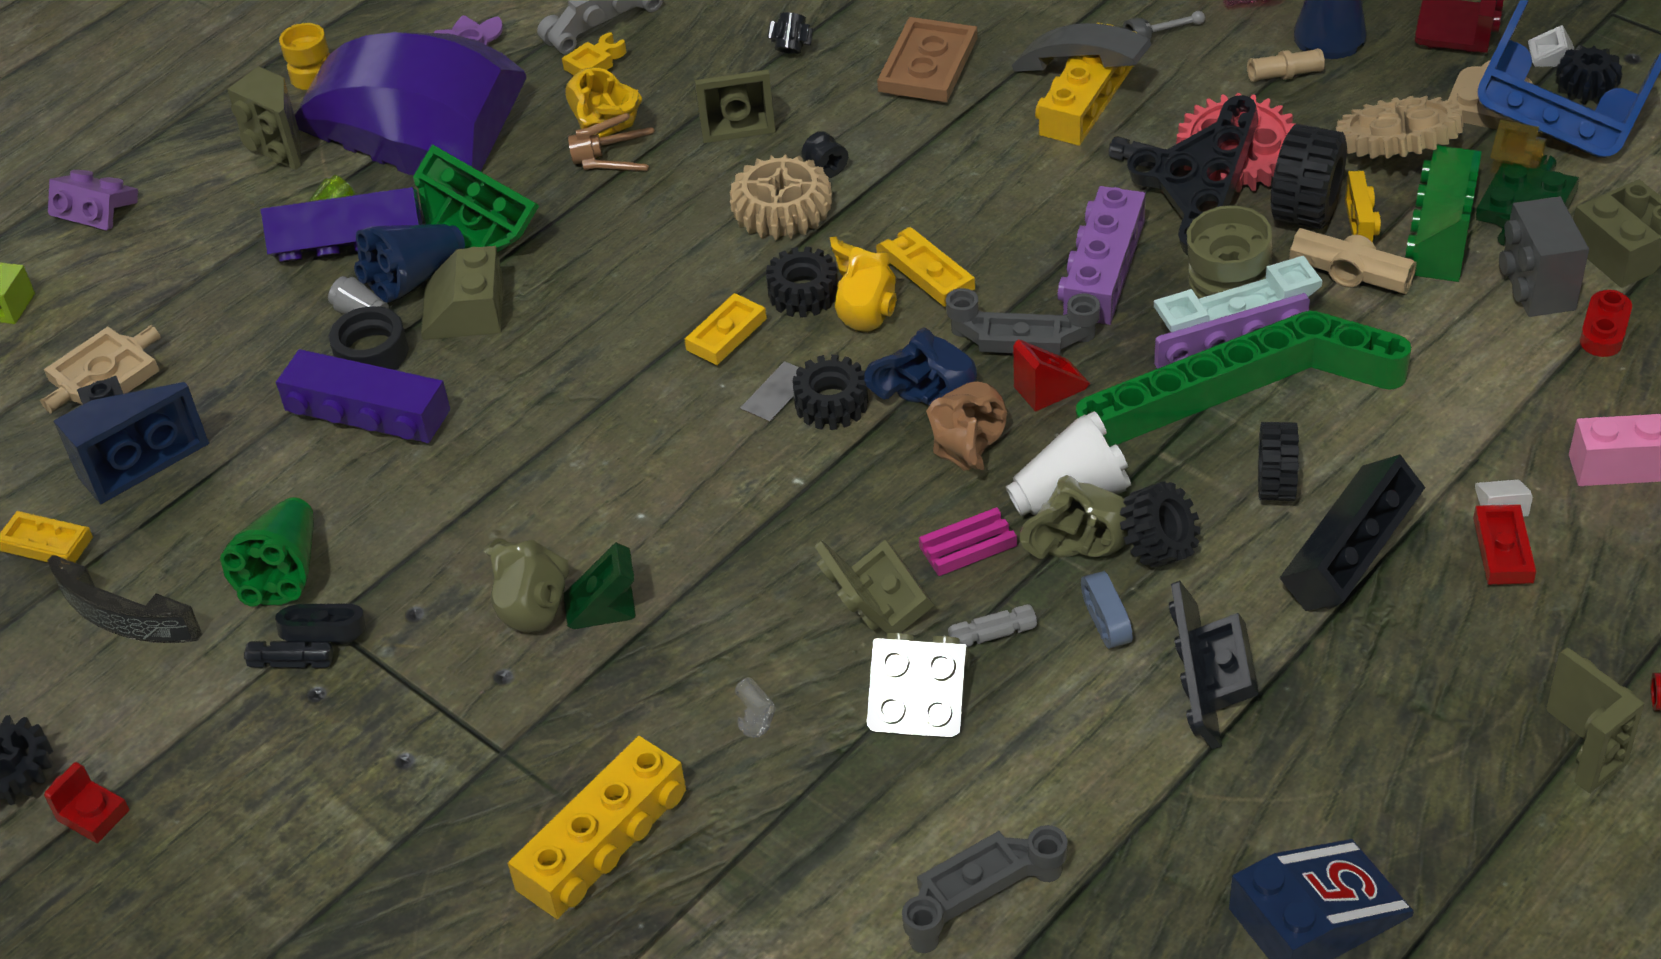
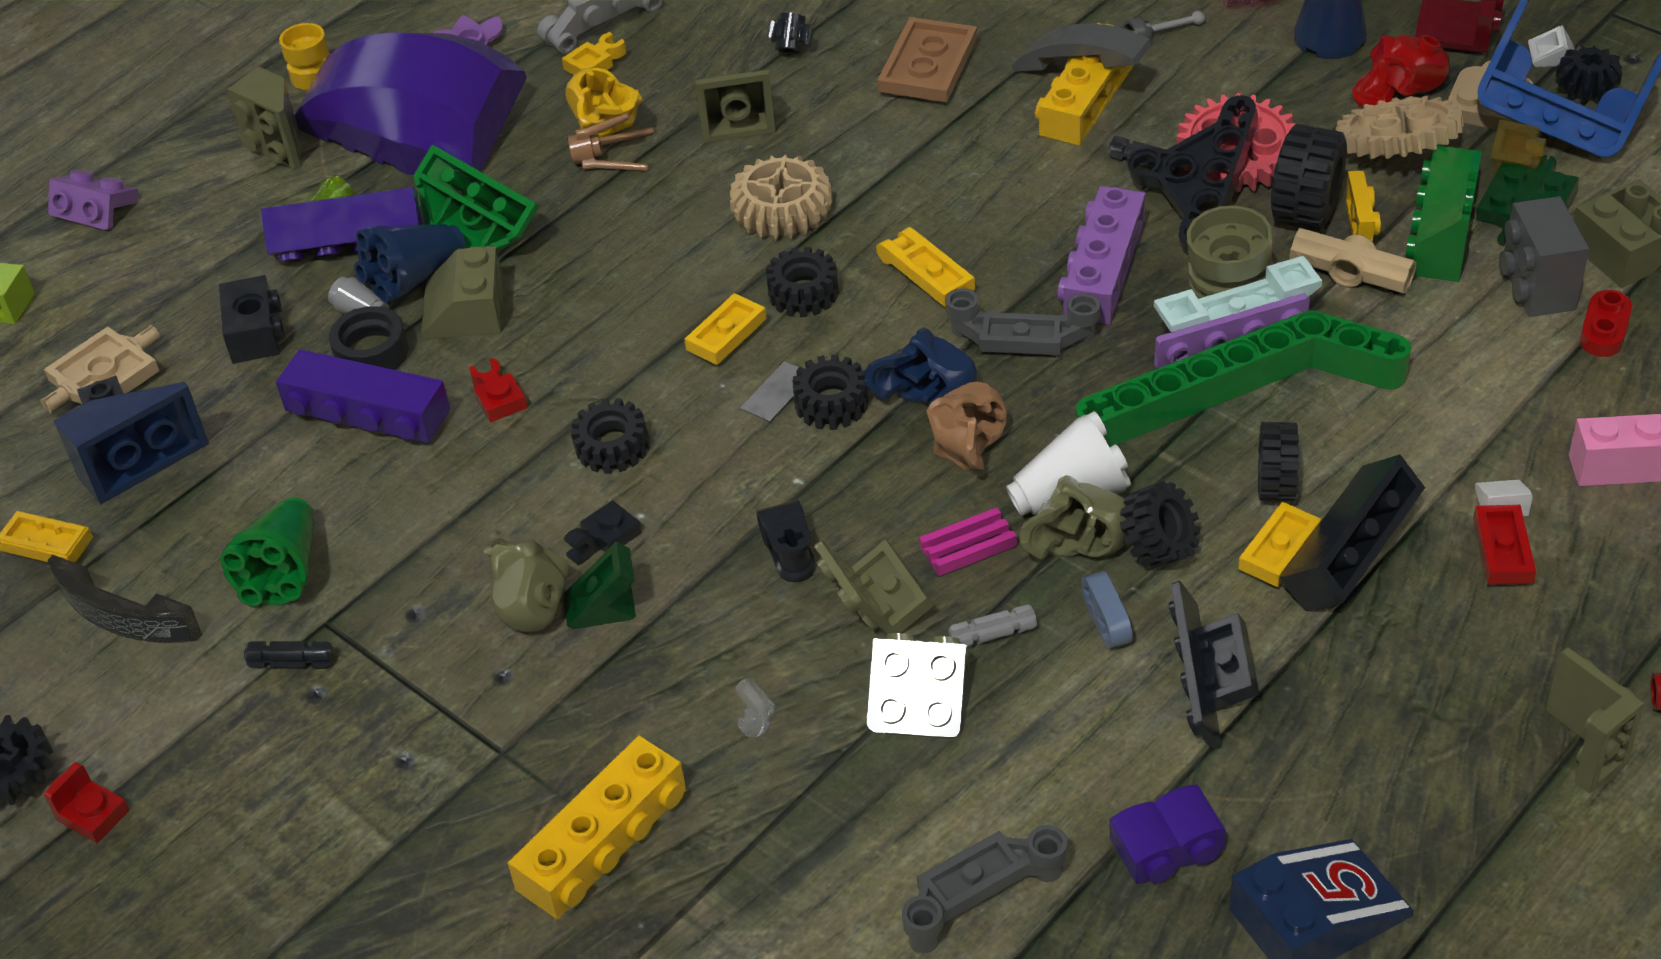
black plate [275,603,366,644] -> none
black wheel [801,131,849,178] -> none
yellow head [830,236,897,332] -> none
red slope [1013,339,1090,412] -> none
tan pin [1247,48,1325,82] -> none
none -> black brick [219,275,284,364]
none -> red plate [469,358,528,423]
none -> black plate [564,500,642,565]
none -> black tyre [570,398,650,474]
none -> black piece [756,499,816,582]
none -> dark purple brick [1109,785,1225,884]
none -> yellow plate [1238,502,1322,587]
none -> red head [1352,35,1450,108]

